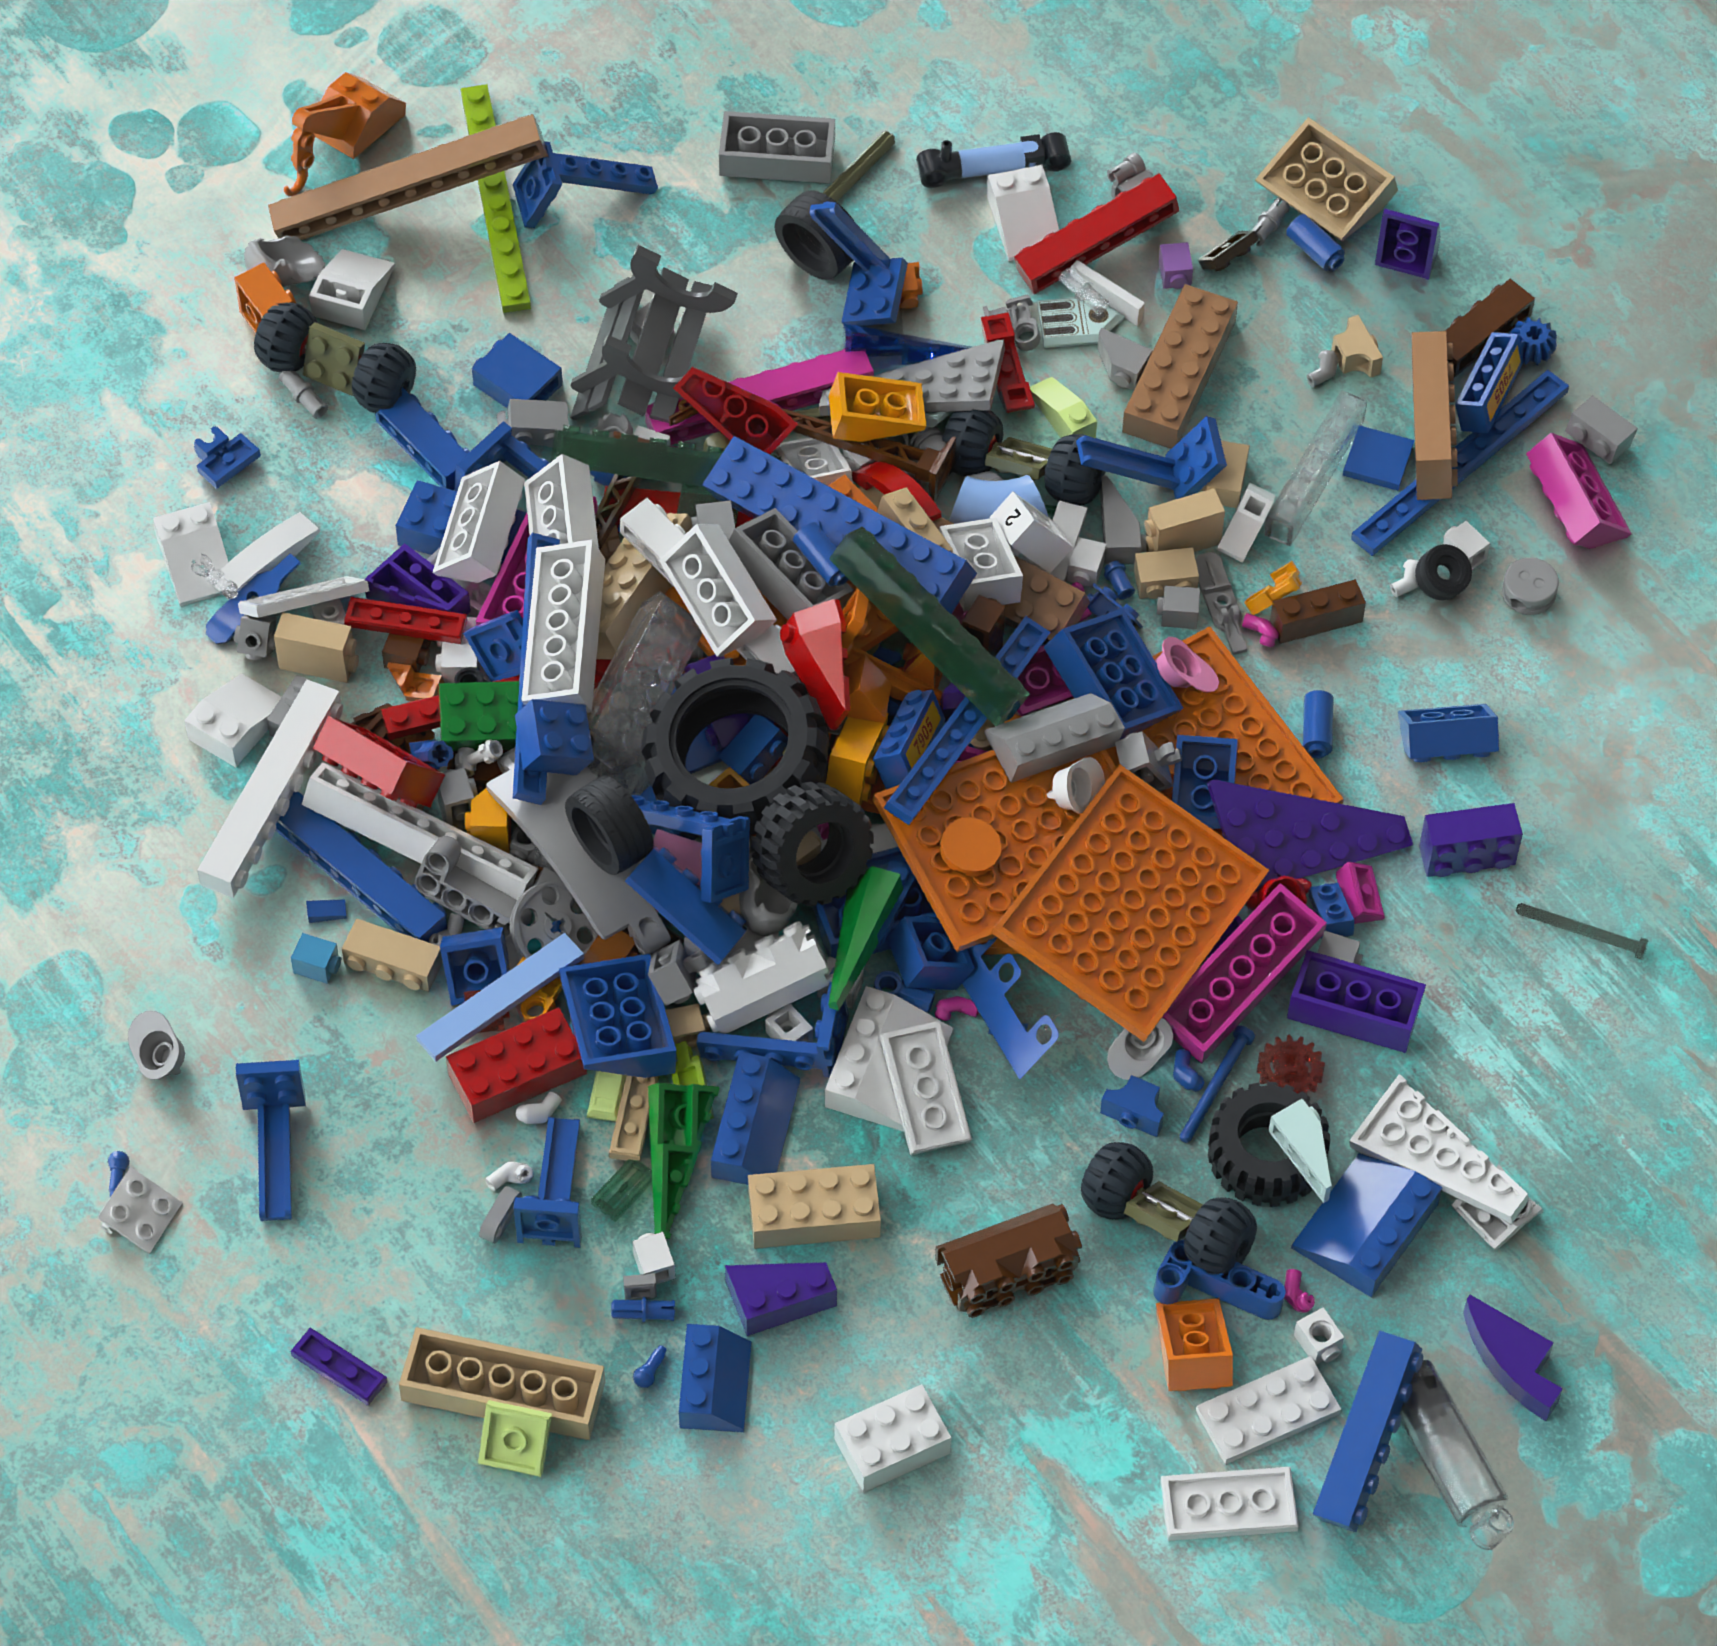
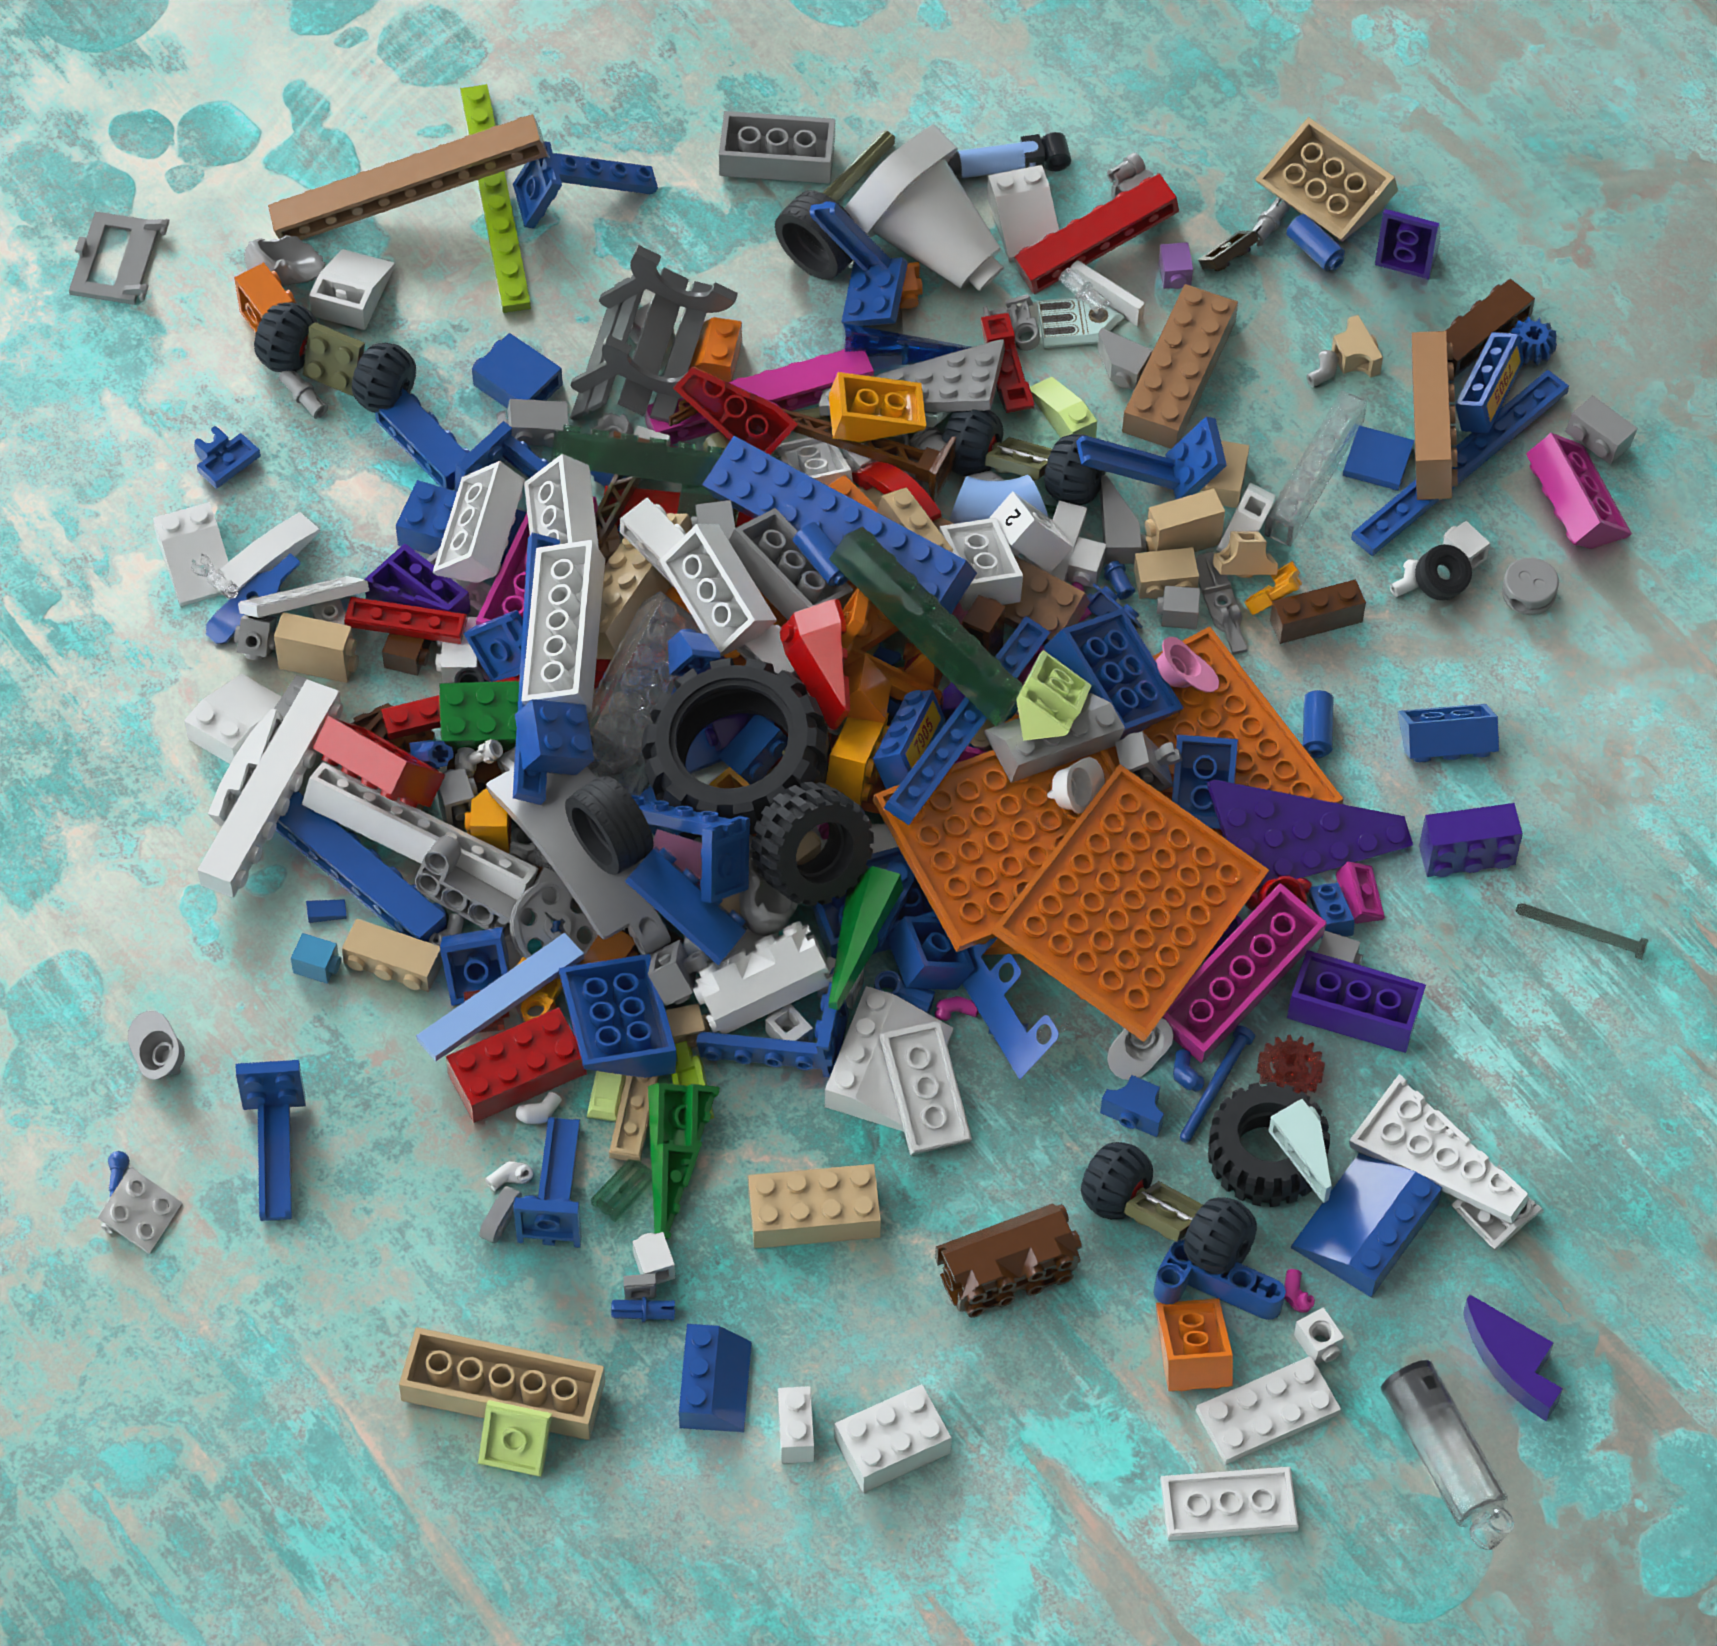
orange slope [284,72,406,197] -> none
dark purple tile [290,1327,388,1406] -> none
orange slope [387,662,445,702] -> none
blue piece [633,1345,667,1388] -> none
blue slope [711,1052,800,1185] -> none
dark purple wedge [725,1262,837,1336] -> none
orange tile [939,817,1002,877] -> none
dark pink arm [1242,613,1279,648] -> none
blue brick [1313,1330,1423,1533] -> none
none -> light grey piece [69,211,170,305]
none -> white slope [208,708,284,826]
none -> blue slope [668,629,720,676]
none -> orange slope [688,317,742,382]
none -> white brick [778,1386,814,1464]
none -> white cone [844,124,1004,291]
none -> yellowish green slope [1016,650,1092,741]
none -> tan brick [1213,531,1278,578]

